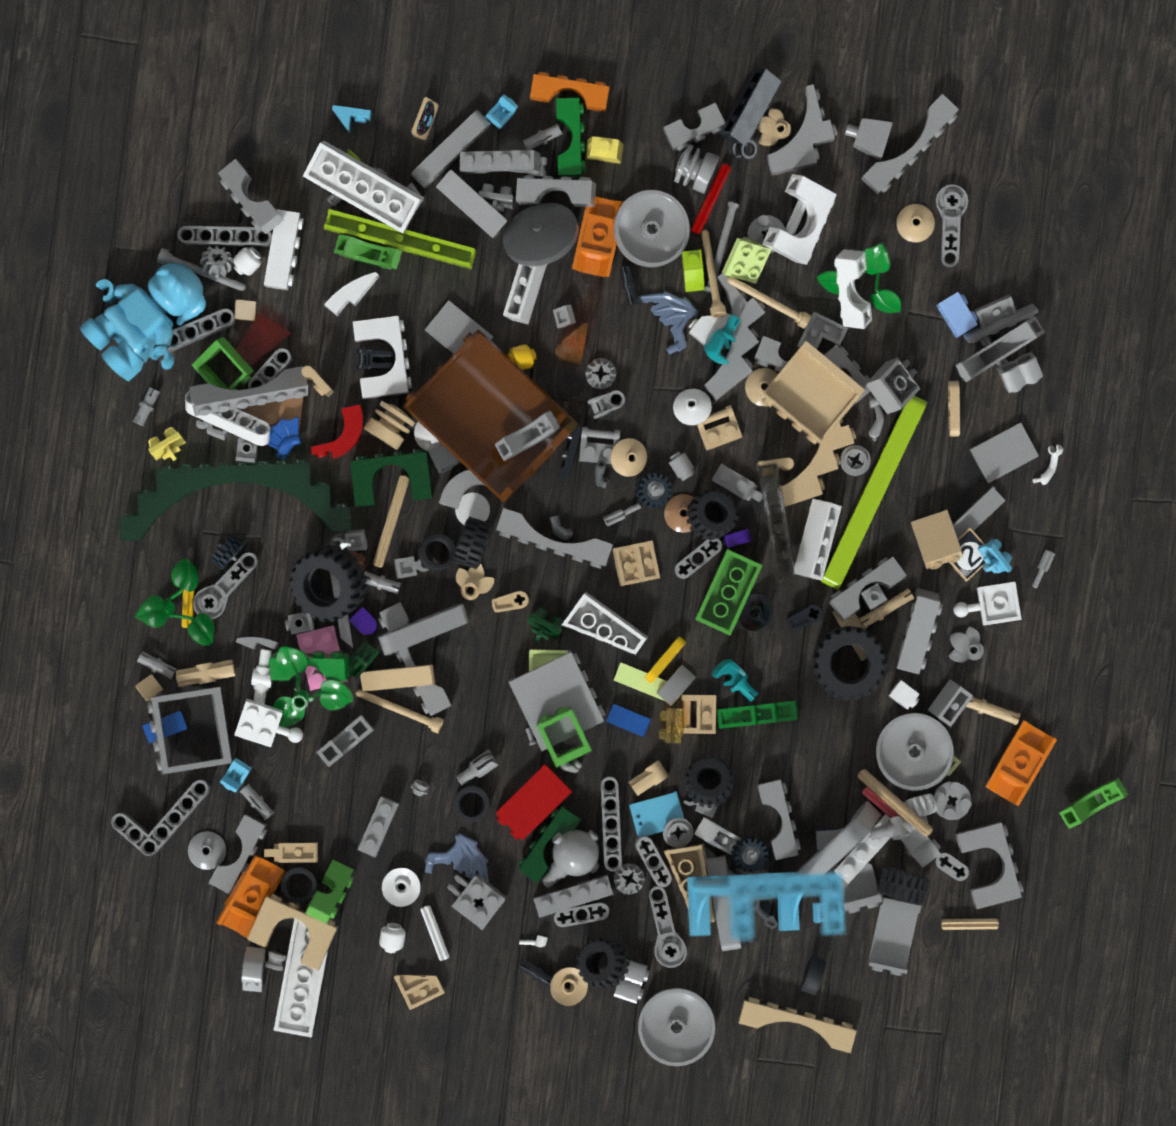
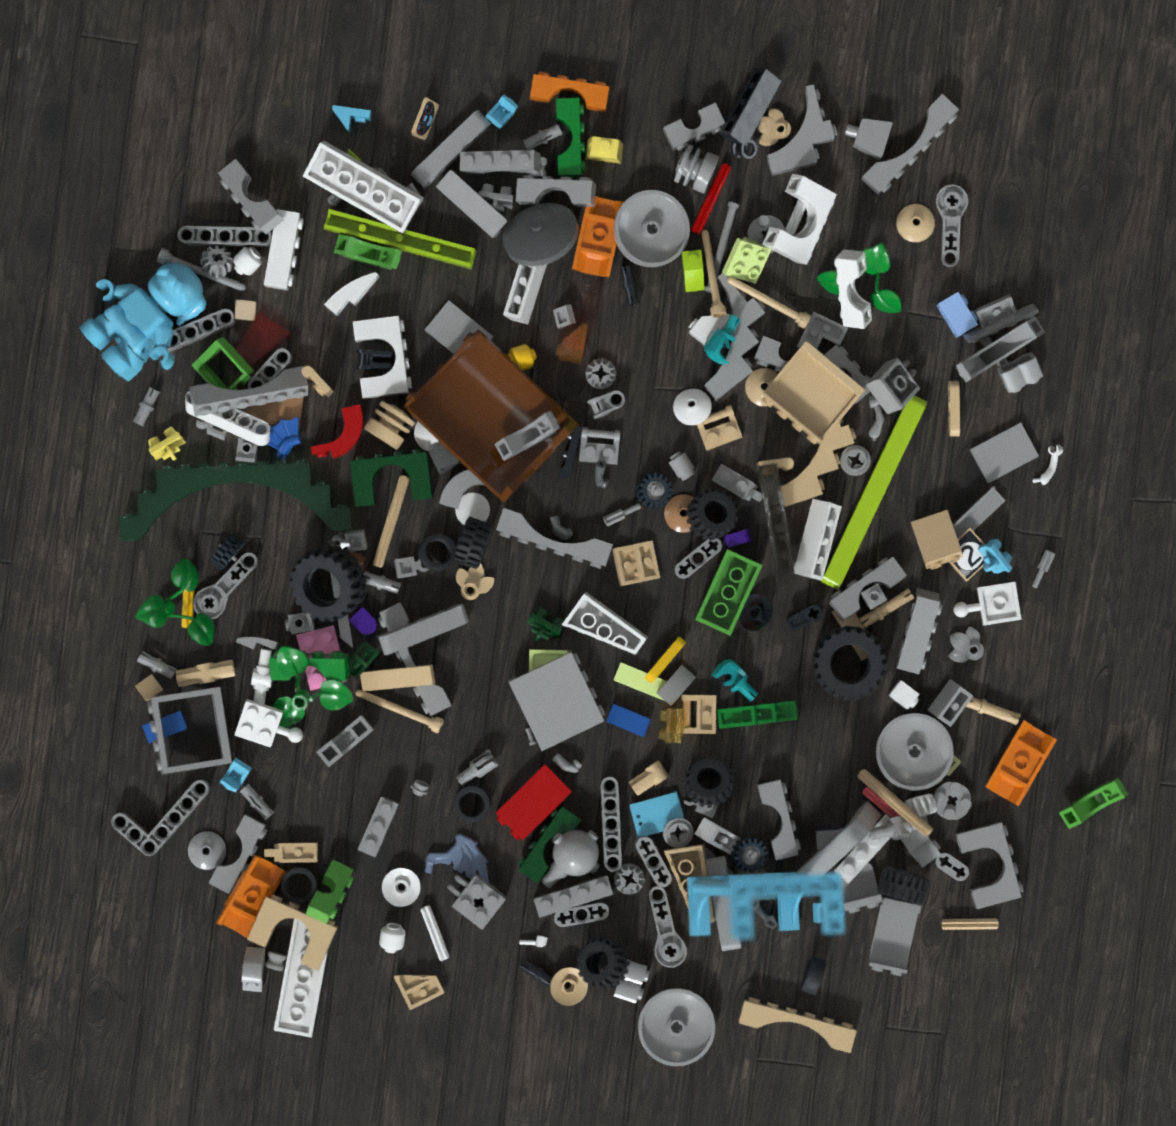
tan piece [492,591,529,612] -> none
bright green window [536,706,591,767] -> none
tan dish [610,438,647,477] -> none
sand blue animal [638,291,698,355] -> none

